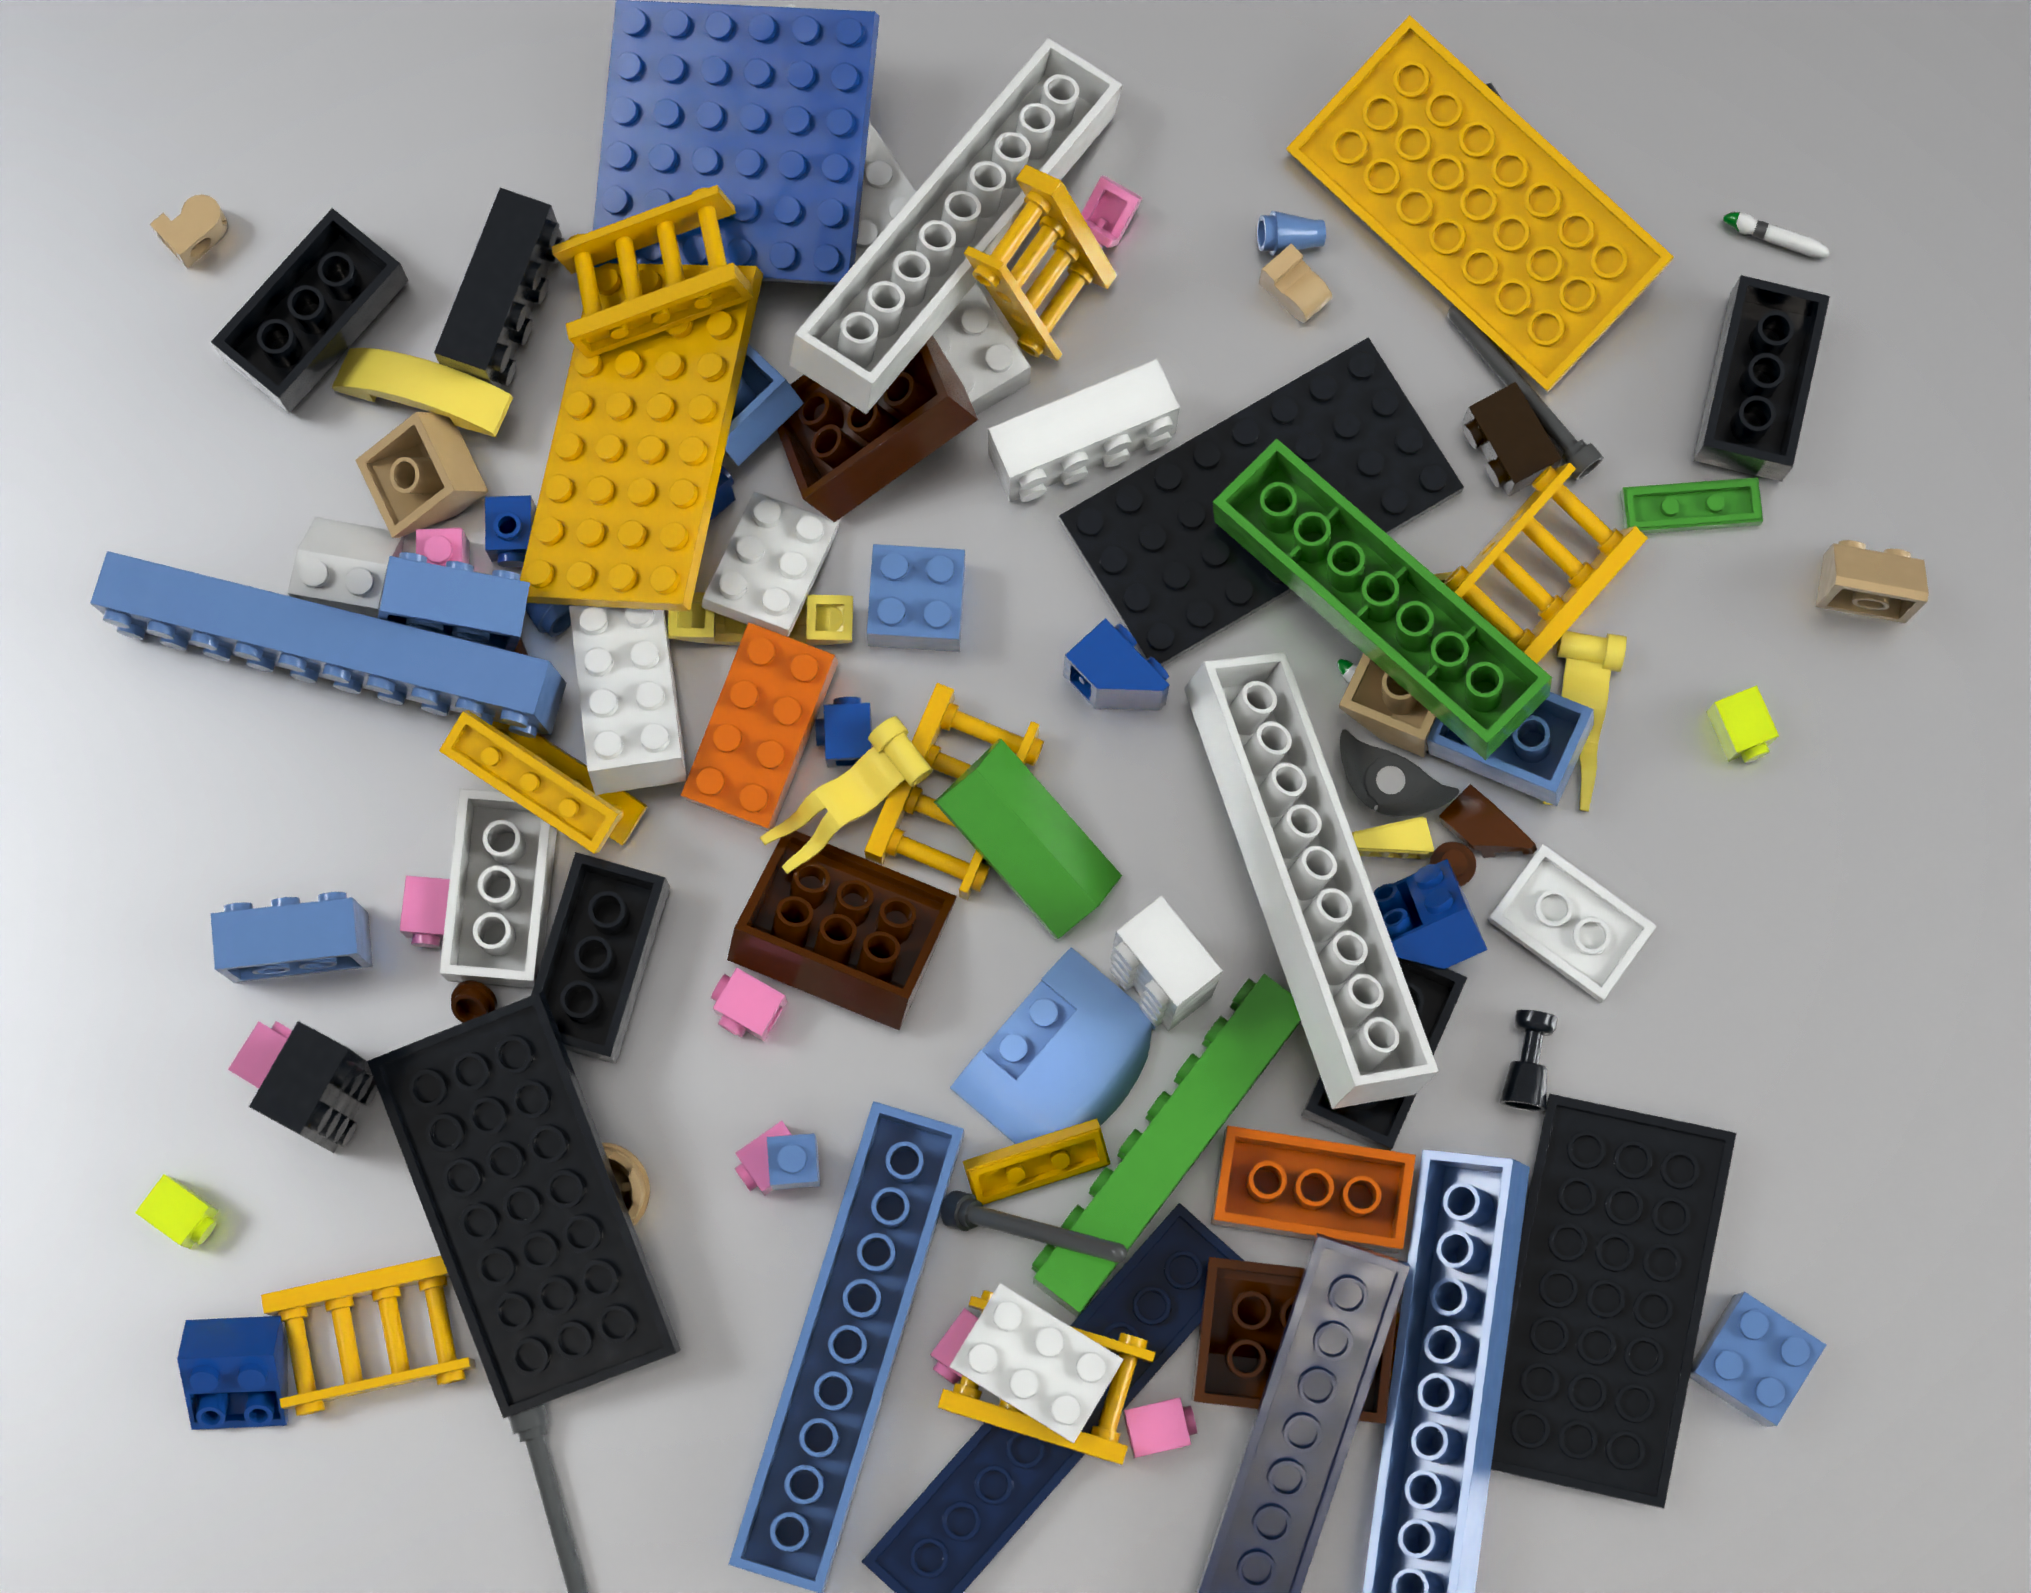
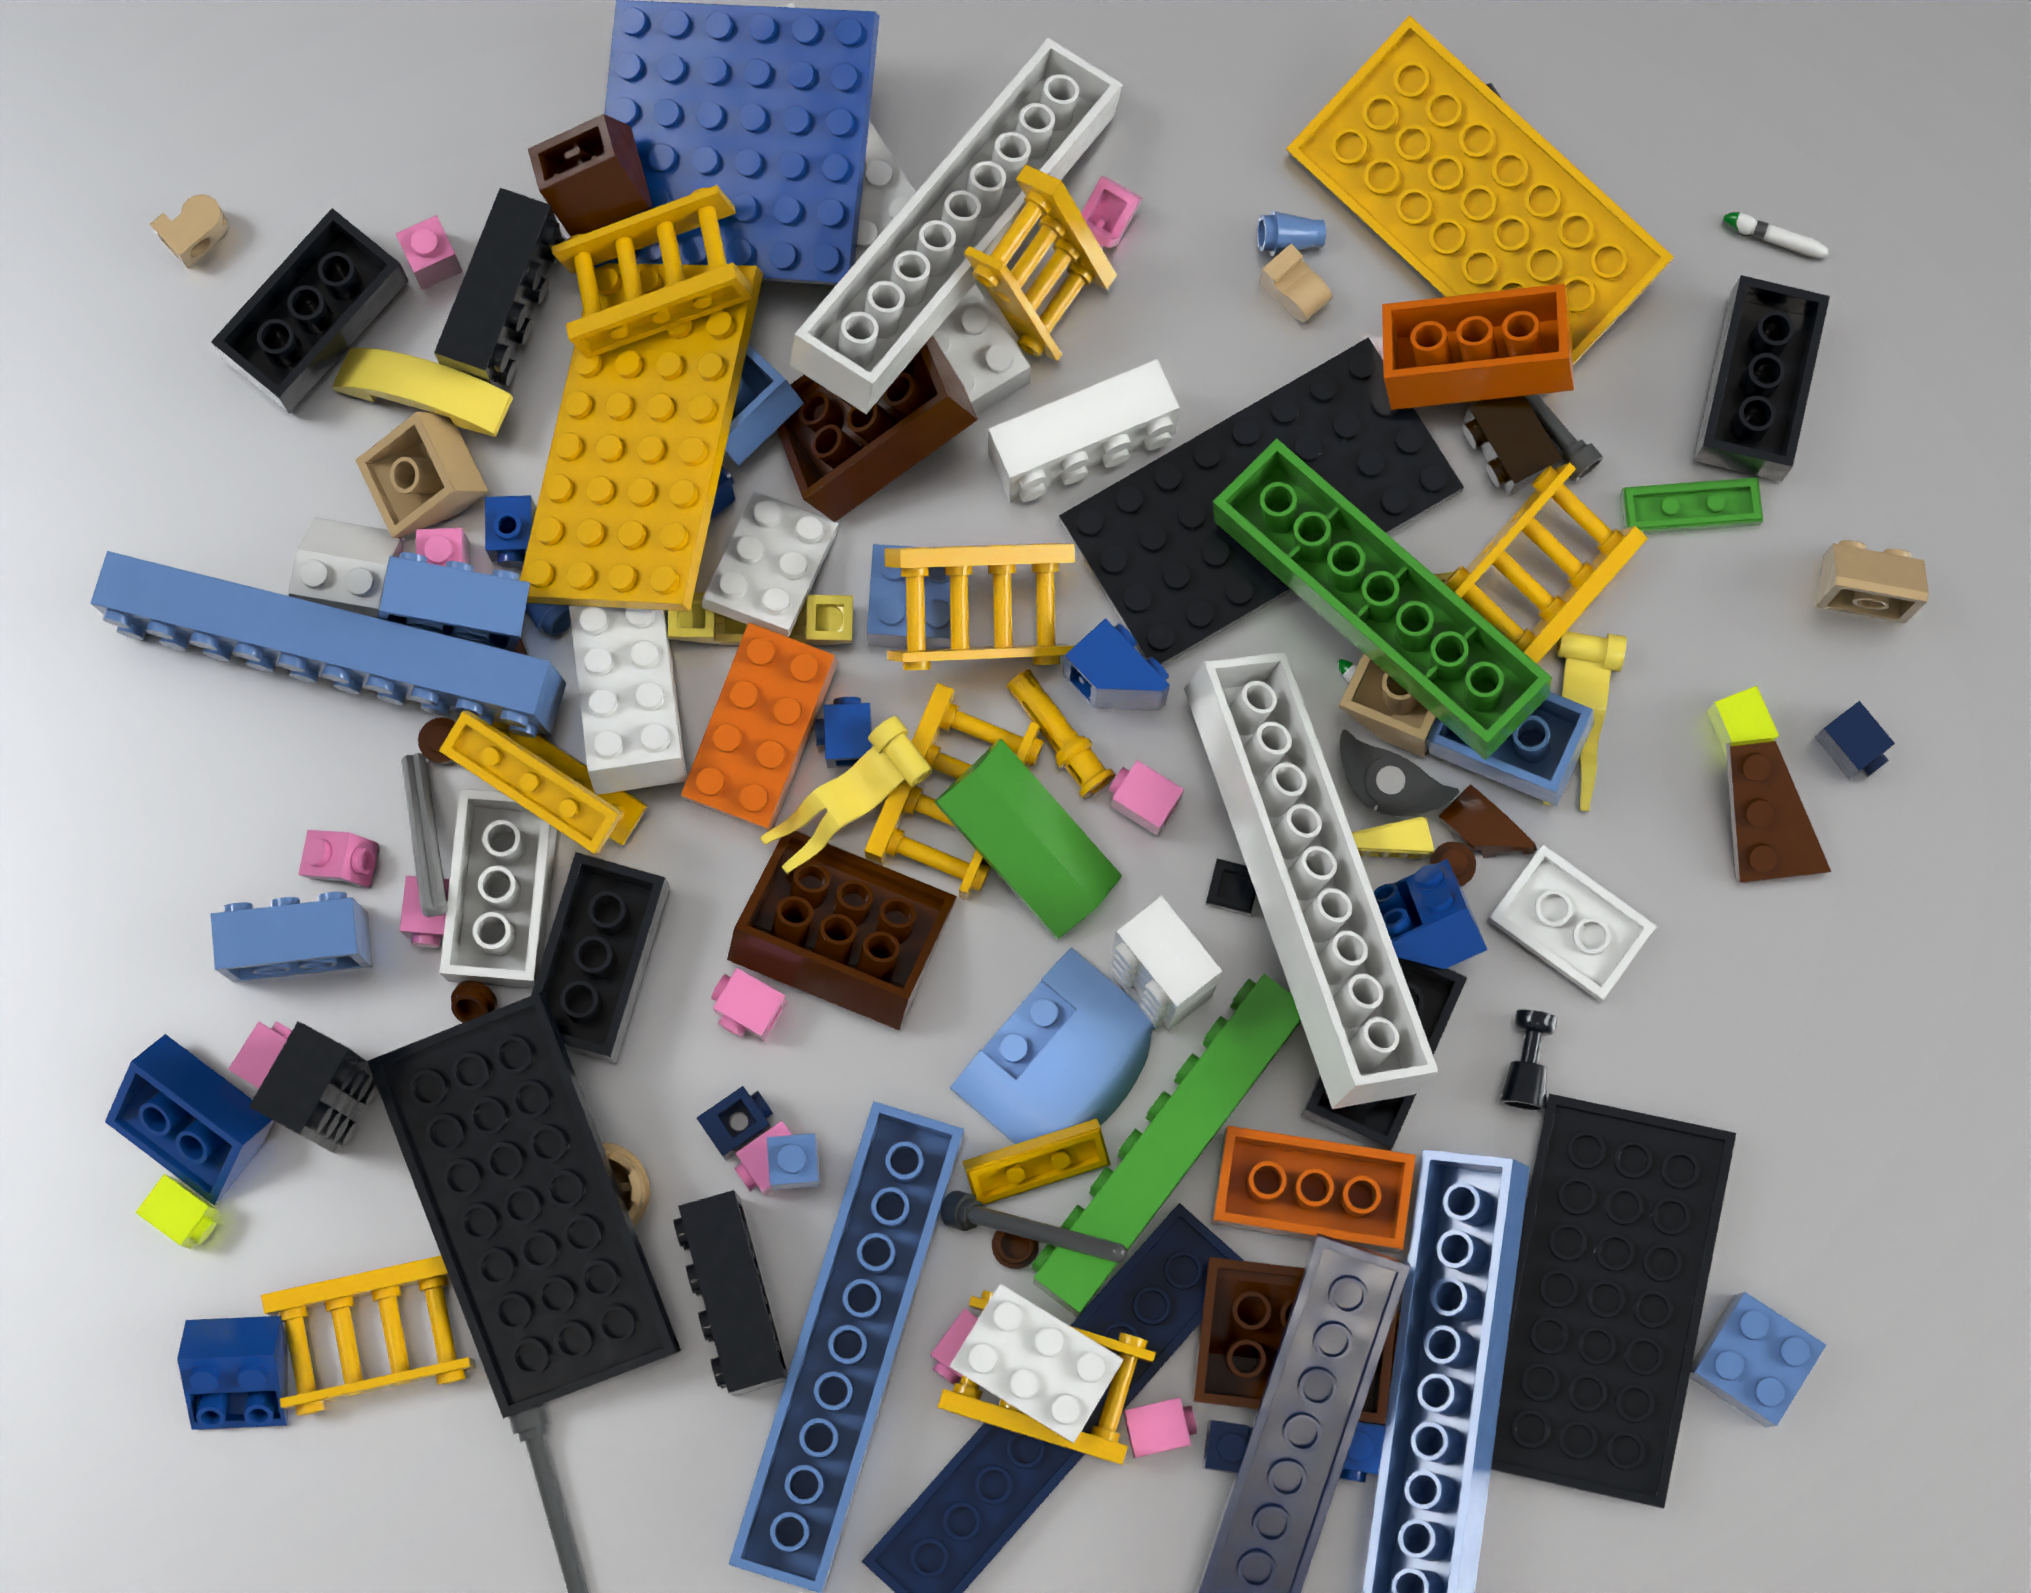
none -> blue slope [105,1034,274,1205]
none -> bright pink bracket [298,830,379,887]
none -> bright pink brick [396,215,463,290]
none -> light grey axle [401,753,448,918]
none -> reddish brown plate [418,717,456,764]
none -> reddish brown slope [528,114,653,237]
none -> black brick [673,1190,788,1396]
none -> dark blue brick [697,1086,773,1161]
none -> yellow fence [885,543,1075,670]
none -> reddish brown plate [992,1231,1039,1269]
none -> yellow pin [1006,669,1116,799]
none -> bright pink brick [1109,760,1184,836]
none -> dark blue brick [1202,1420,1252,1474]
none -> black tile [1205,858,1256,916]
none -> blue brick [1339,1422,1385,1483]
none -> orange brick [1382,284,1574,410]
none -> reddish brown wing [1726,738,1831,883]
none -> dark blue brick [1814,701,1895,780]

